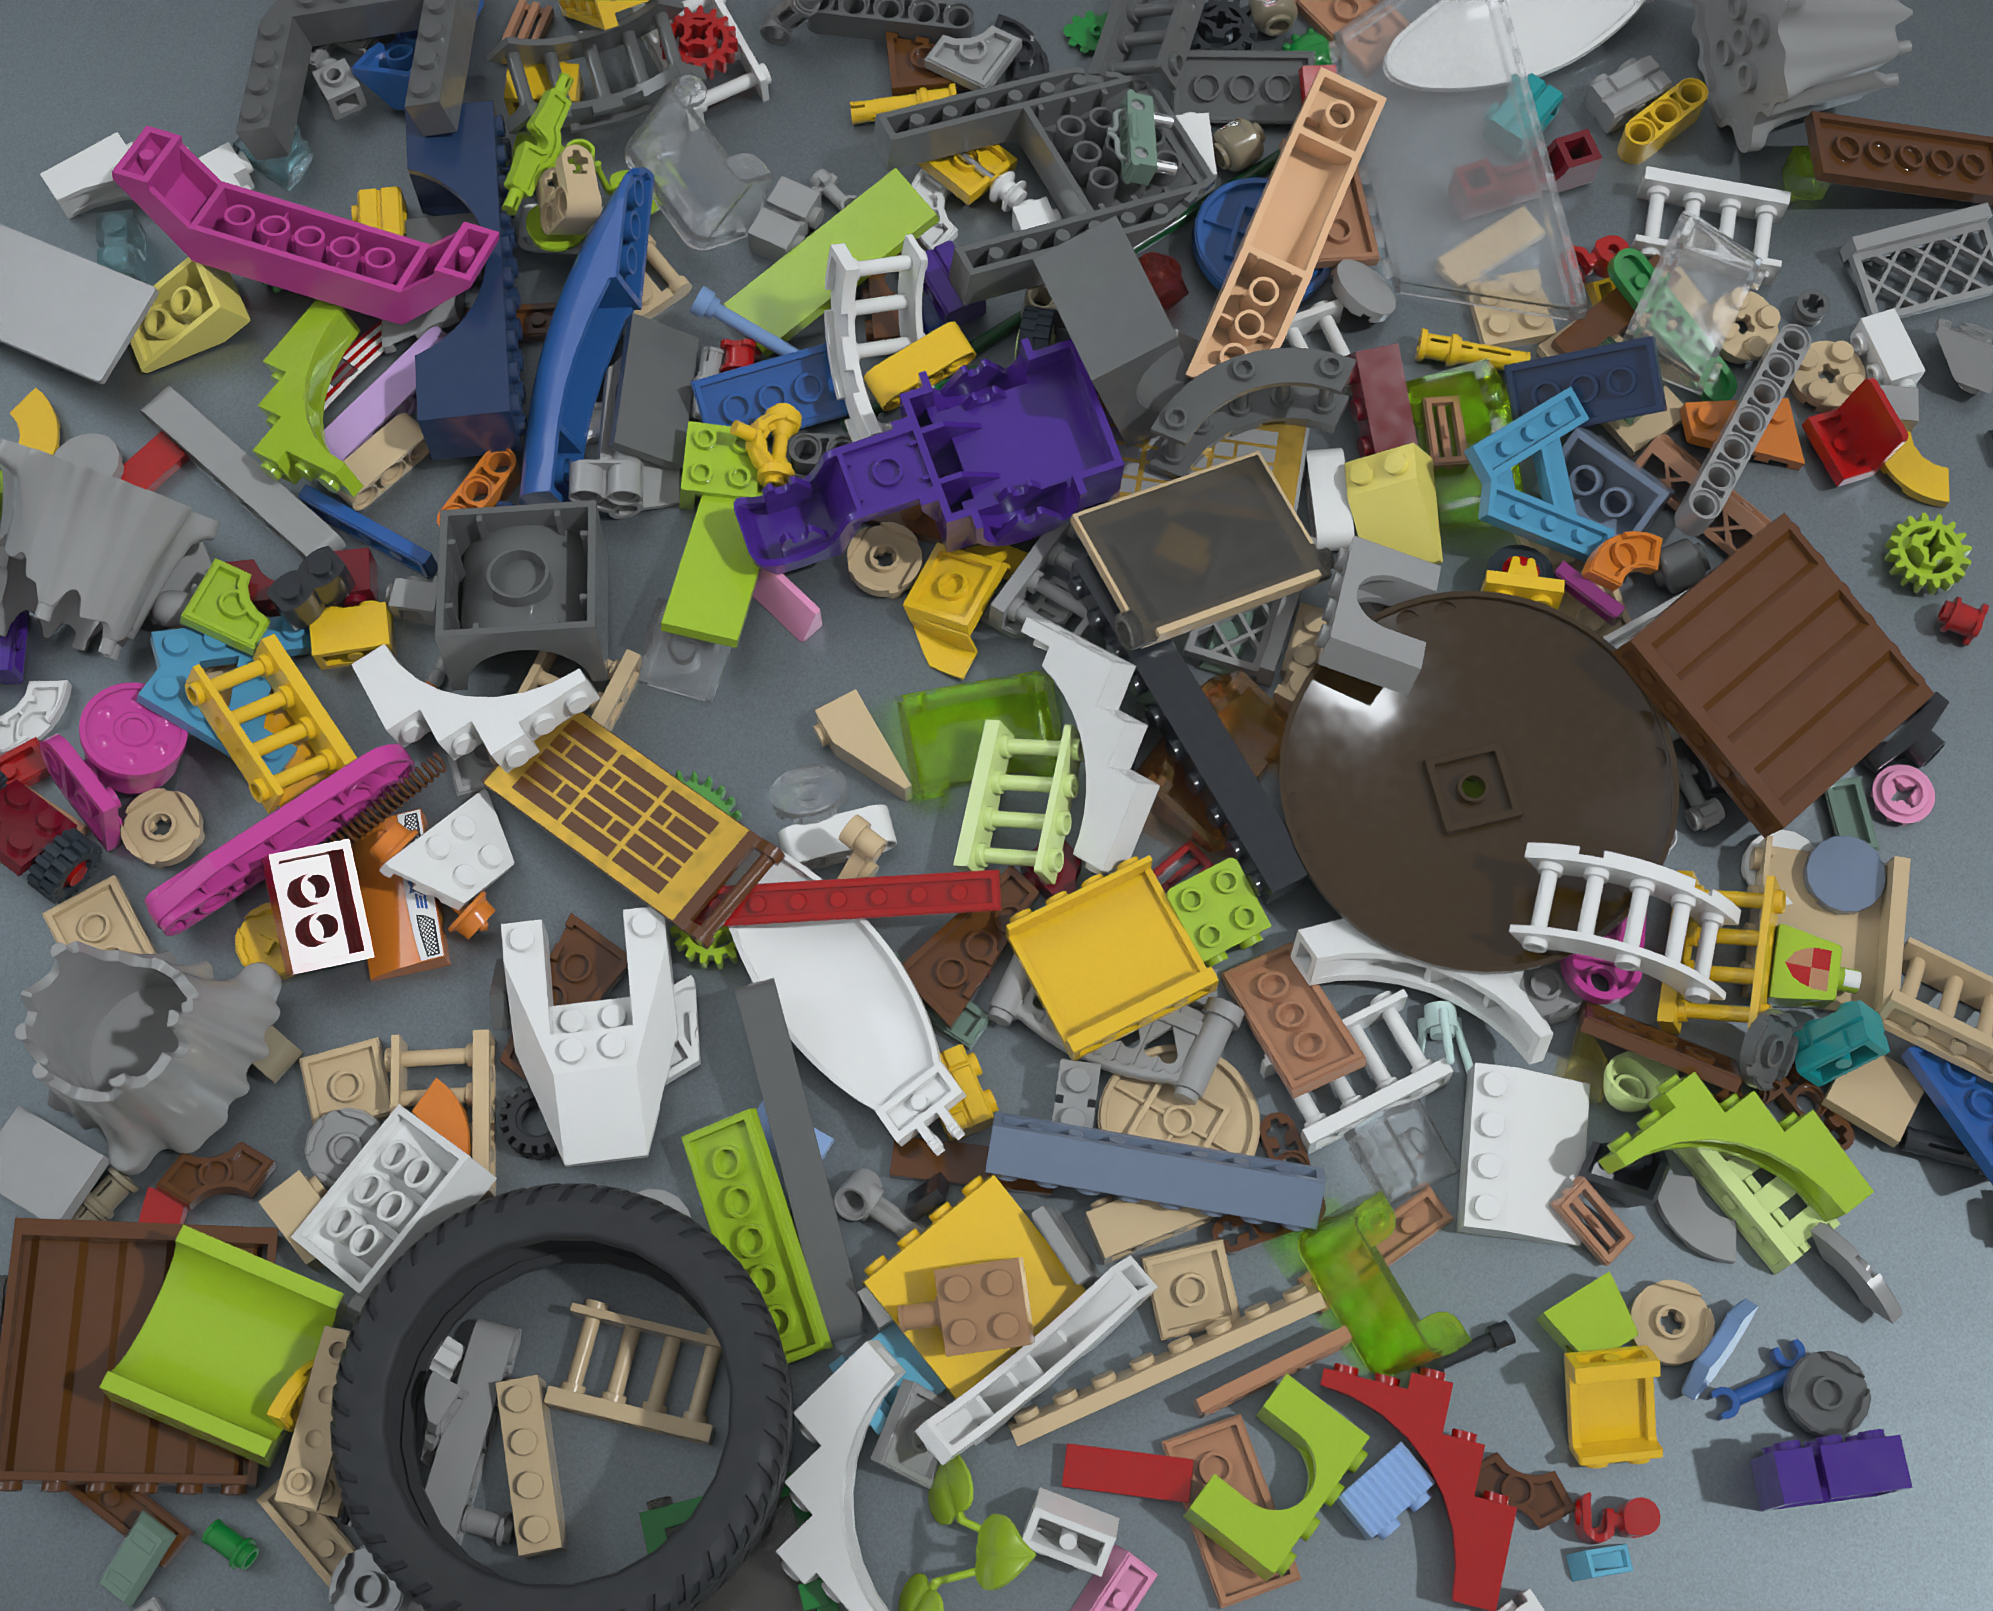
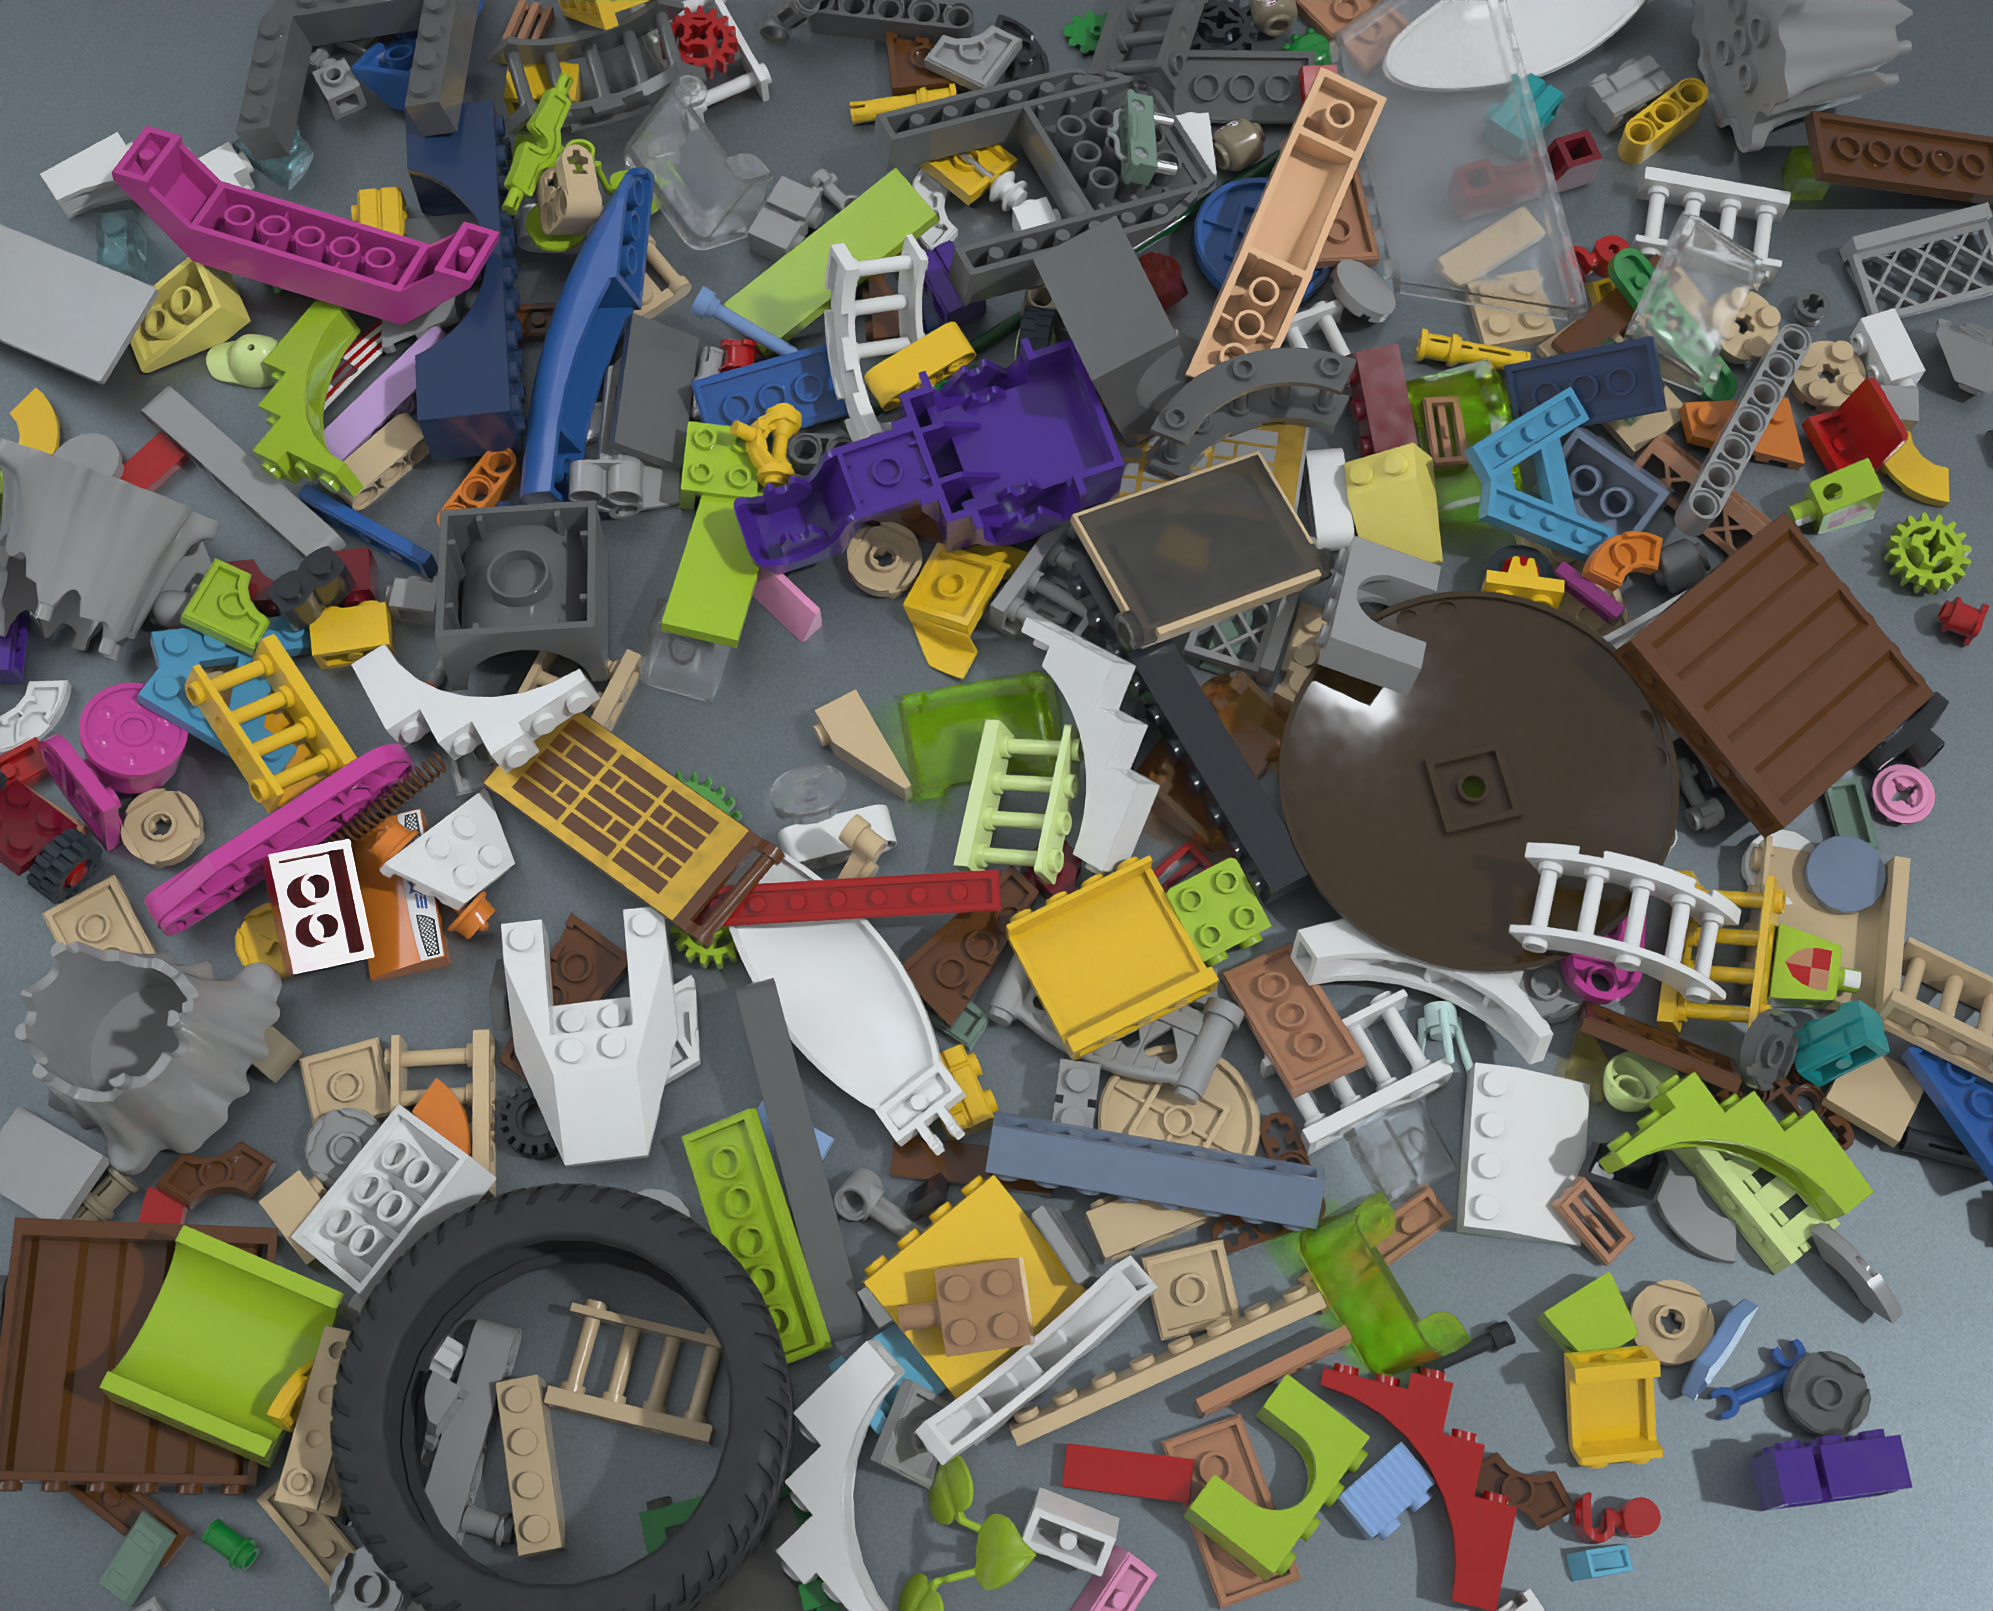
none -> yellowish green cap [206,334,279,388]
none -> lime torso [1787,458,1884,534]

